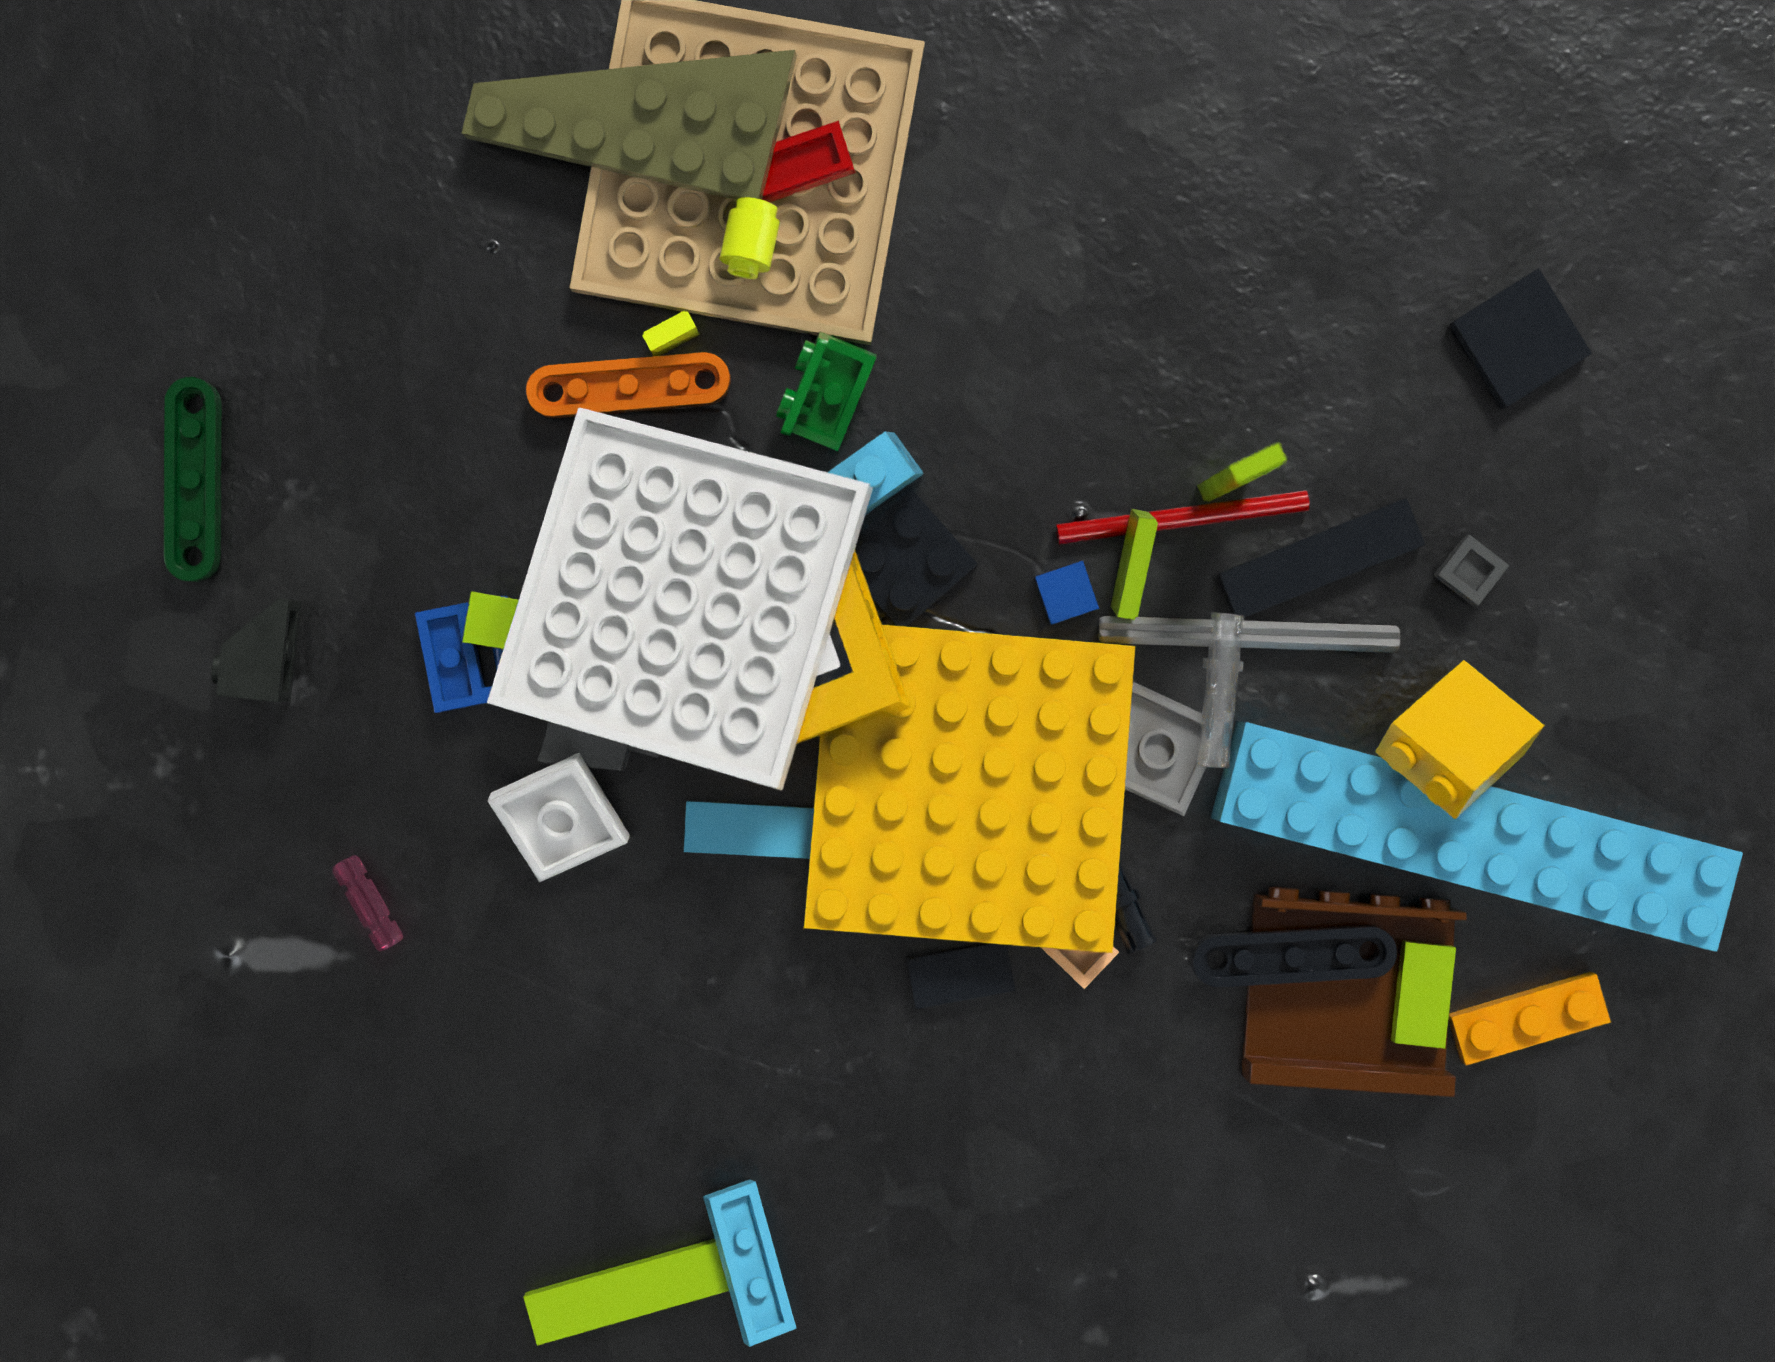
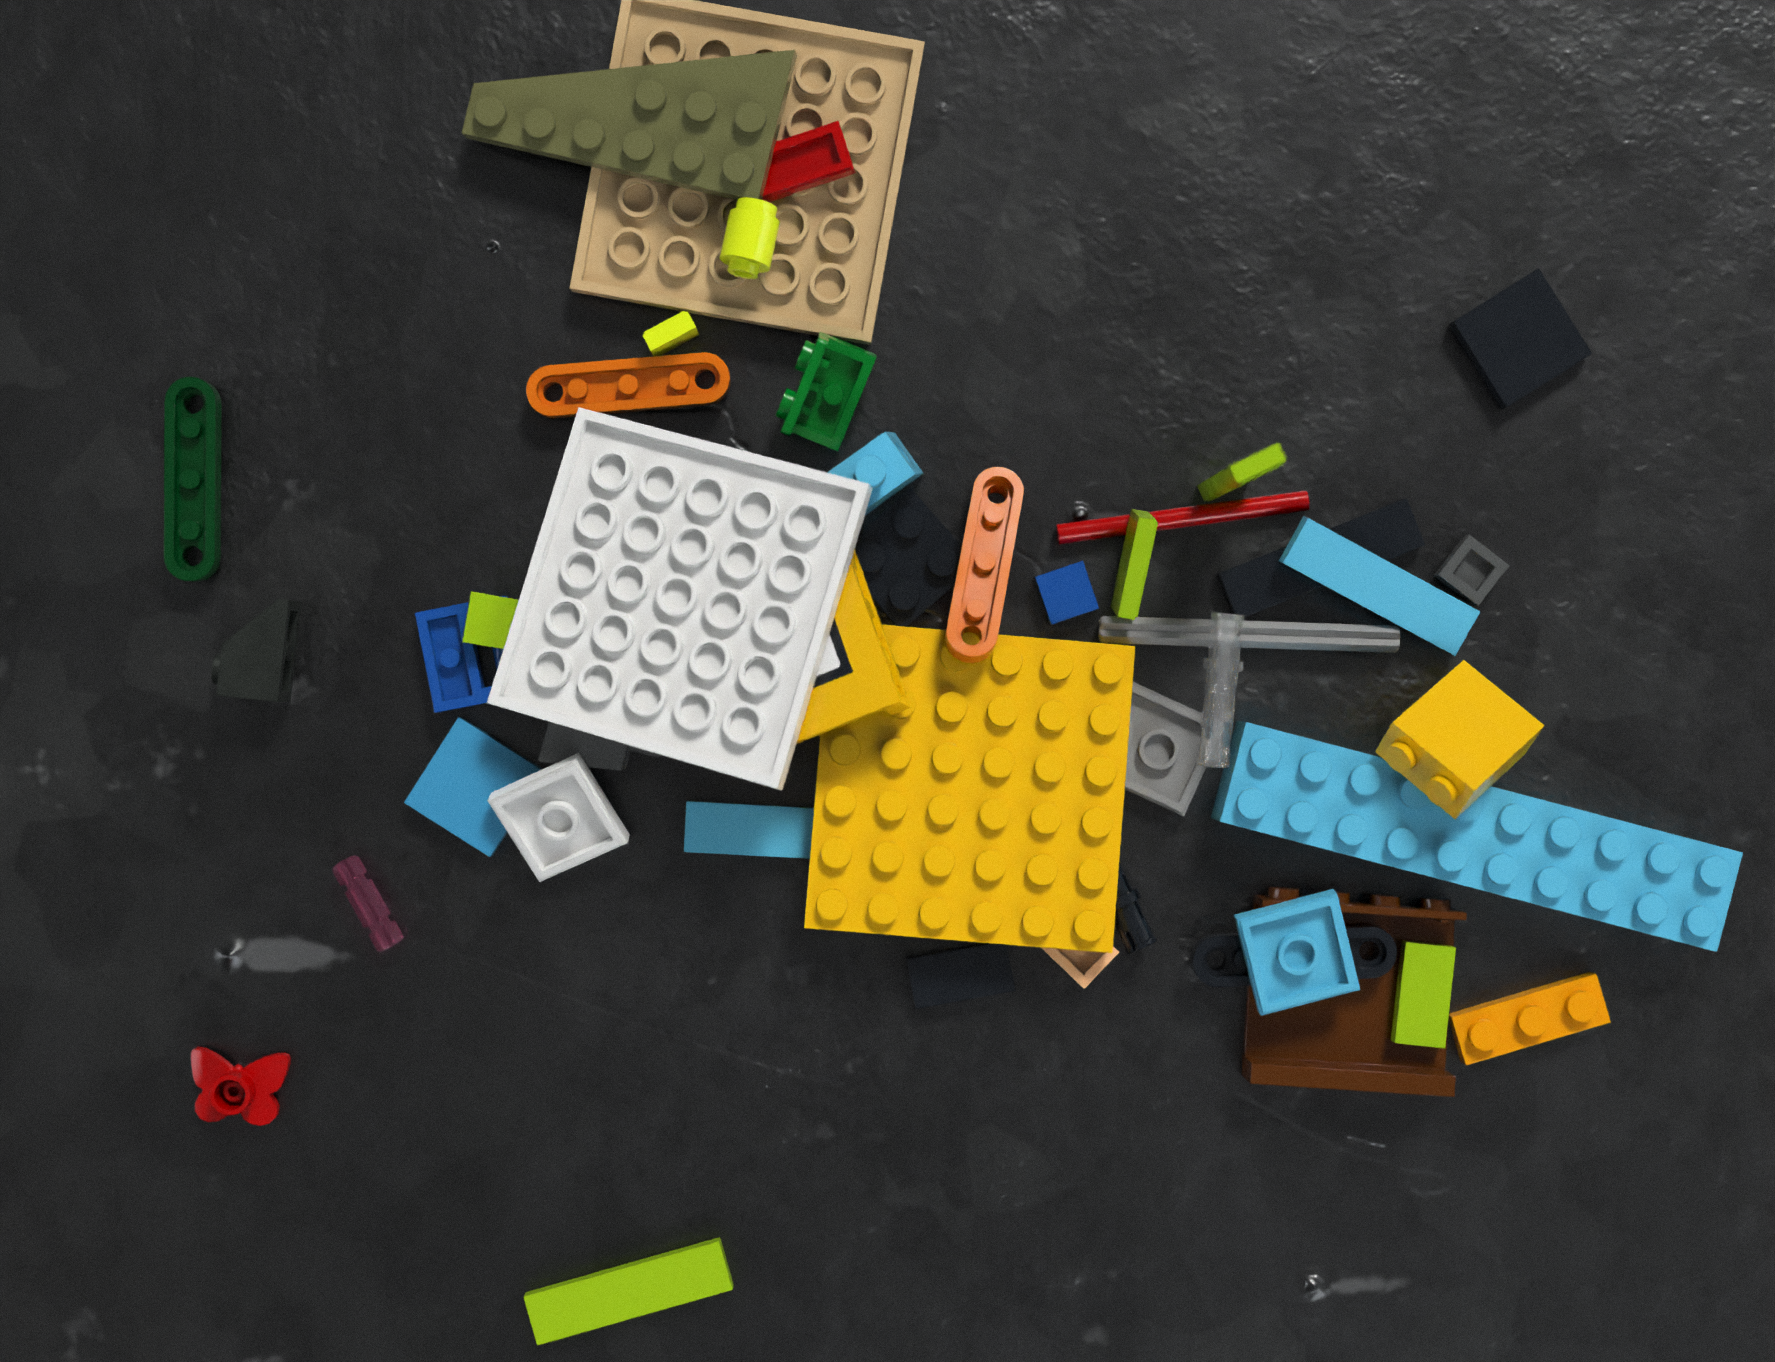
medium azure plate [703,1179,797,1347] -> none
none -> red animal [191,1046,291,1126]
none -> dark azure tile [404,717,543,857]
none -> orange plate [945,467,1024,663]
none -> medium azure tile [1234,889,1360,1016]
none -> medium azure tile [1279,516,1480,656]

